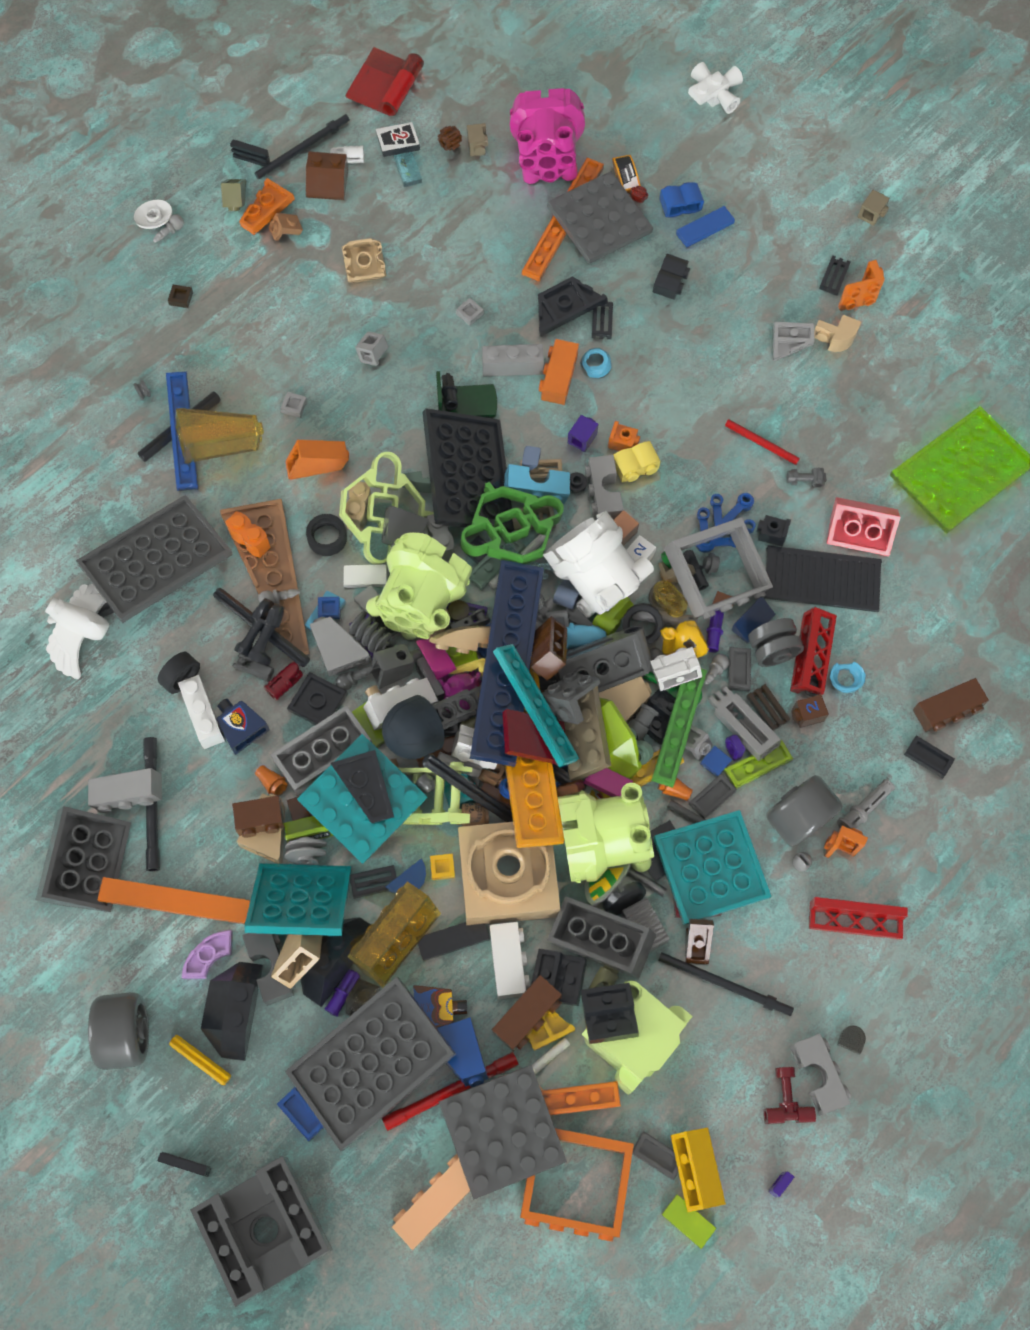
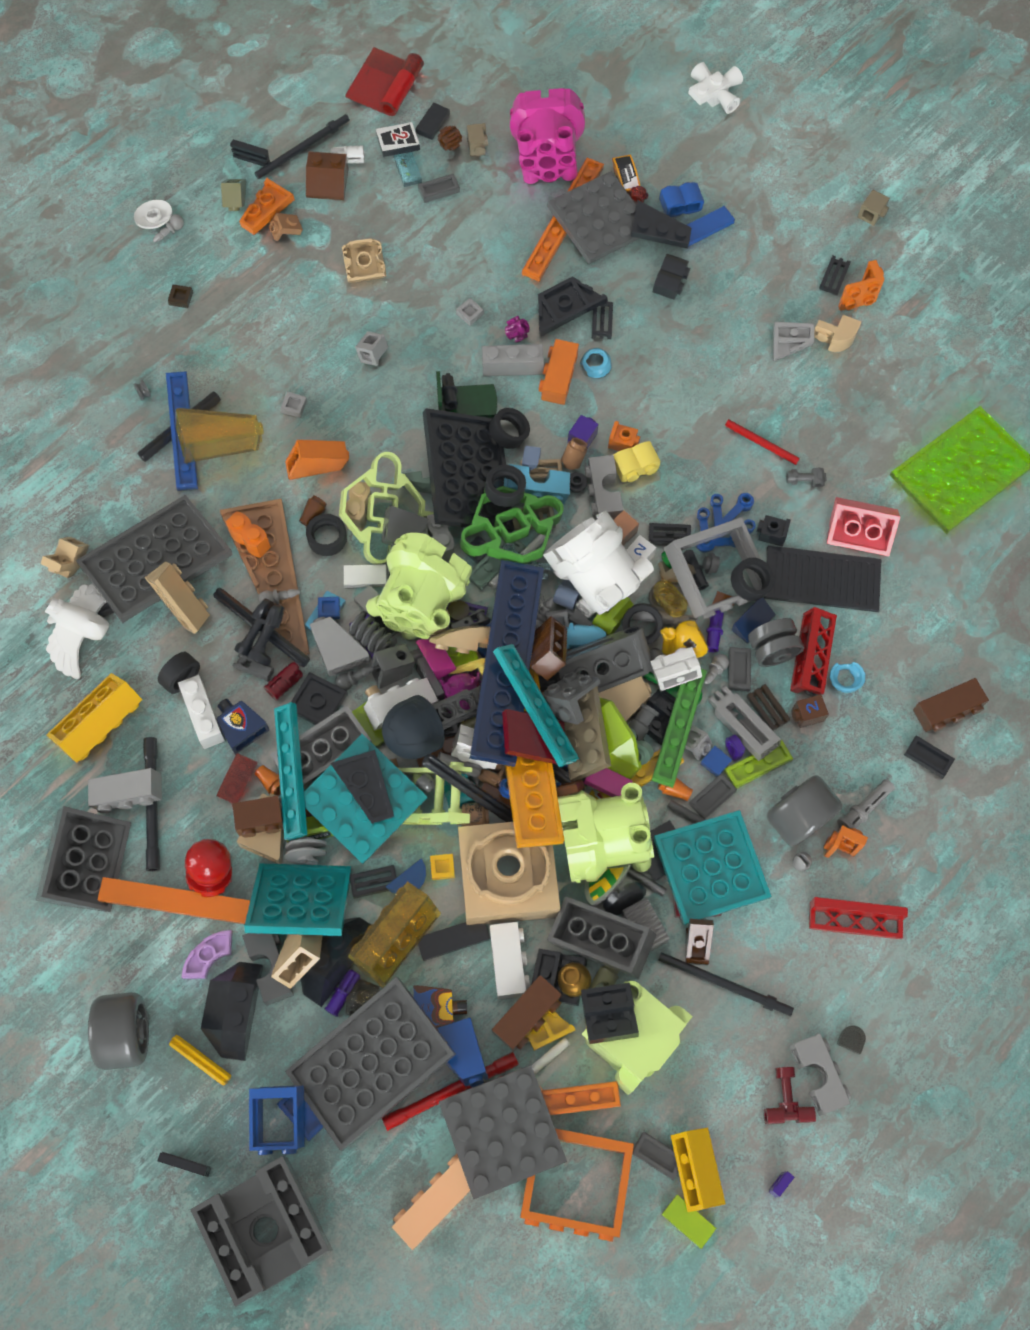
none -> tan brick [41,537,89,578]
none -> yellow slope [46,673,143,763]
none -> tan slope [144,562,210,634]
none -> red tile [185,839,232,897]
none -> clear red slope [216,753,258,803]
none -> blue window [249,1085,305,1155]
none -> teal tile [274,702,307,841]
none -> reddish brown cone [299,495,327,527]
none -> black tile [415,102,450,140]
none -> dark grey tile [418,174,460,203]
none -> black tyre [485,465,527,507]
none -> black tyre [489,408,530,449]
none -> magenta gear [505,316,530,343]
none -> pearl gold piece [557,962,591,997]
none -> medium nougat brick [561,438,587,470]
none -> black wing [631,200,692,249]
none -> black tile [648,523,691,546]
none -> black tyre [730,557,775,601]

